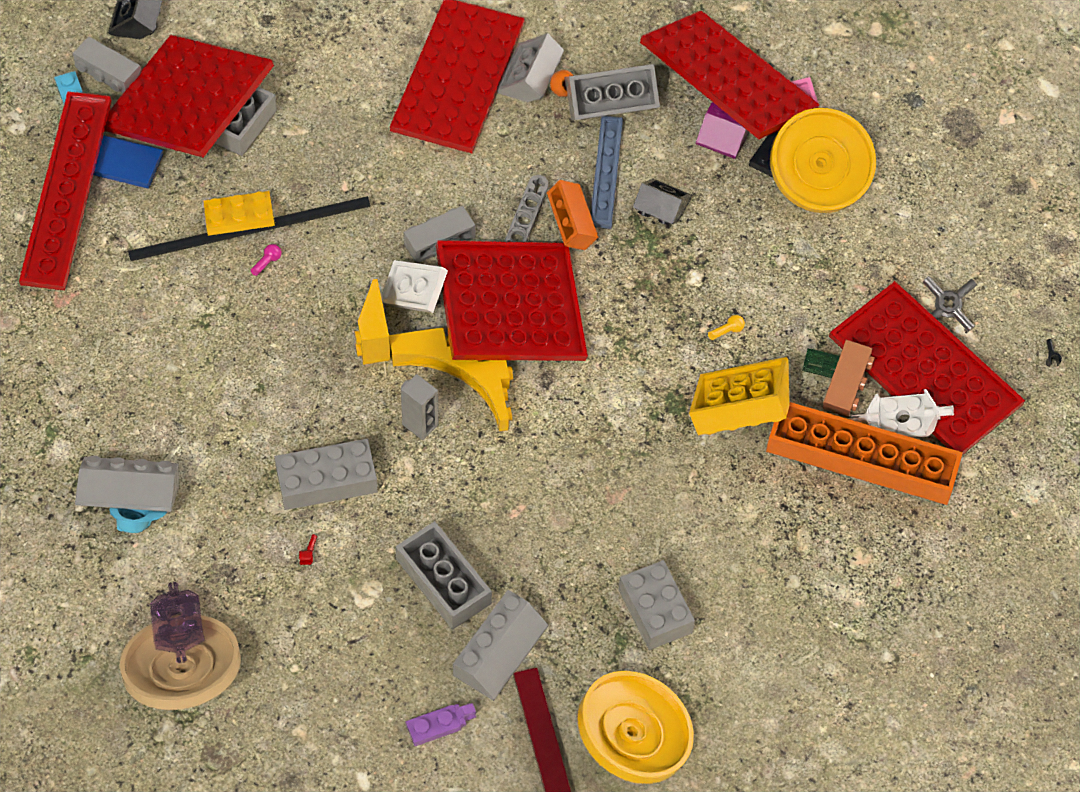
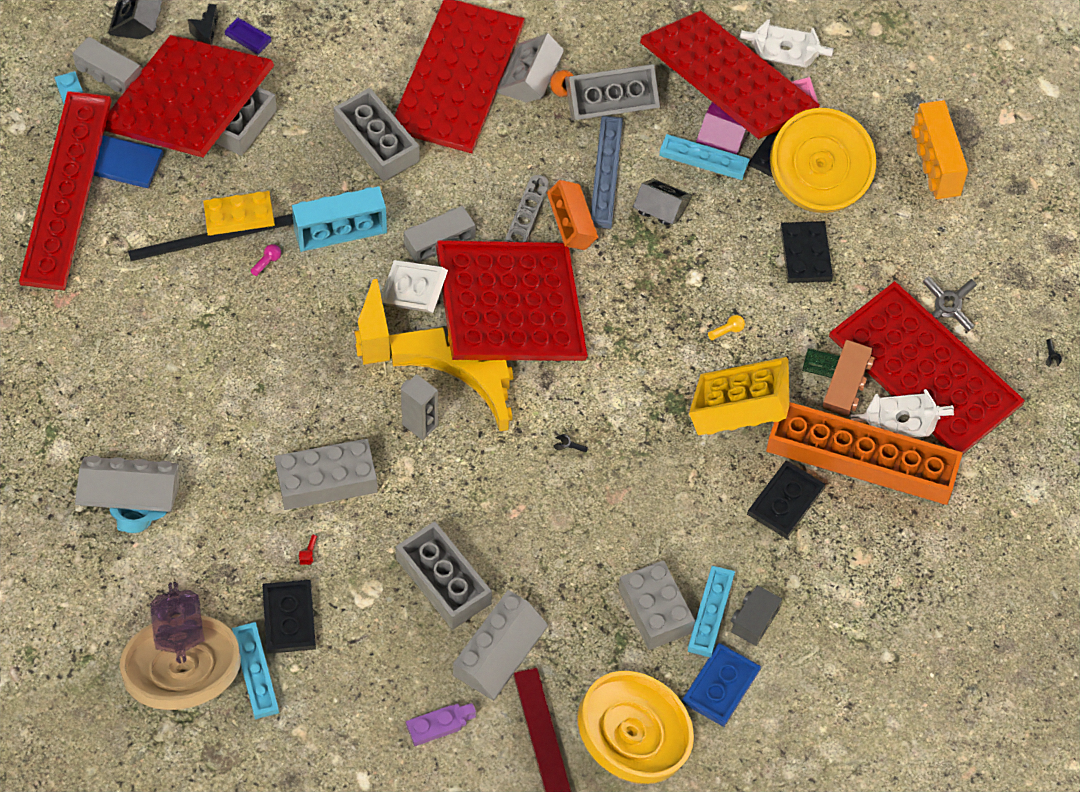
none -> black slope [188,4,218,45]
none -> dark purple tile [224,17,271,55]
none -> medium azure plate [232,622,279,719]
none -> black plate [262,579,316,654]
none -> medium azure brick [292,186,387,252]
none -> light grey brick [334,88,420,182]
none -> black hand [553,434,588,452]
none -> medium azure plate [659,134,749,180]
none -> blue tile [682,643,761,727]
none -> medium azure plate [688,566,735,658]
none -> dark grey brick [730,585,782,646]
none -> white plate [740,19,833,68]
none -> black plate [747,460,826,539]
none -> black plate [780,221,833,283]
none -> light orange brick [911,100,968,199]

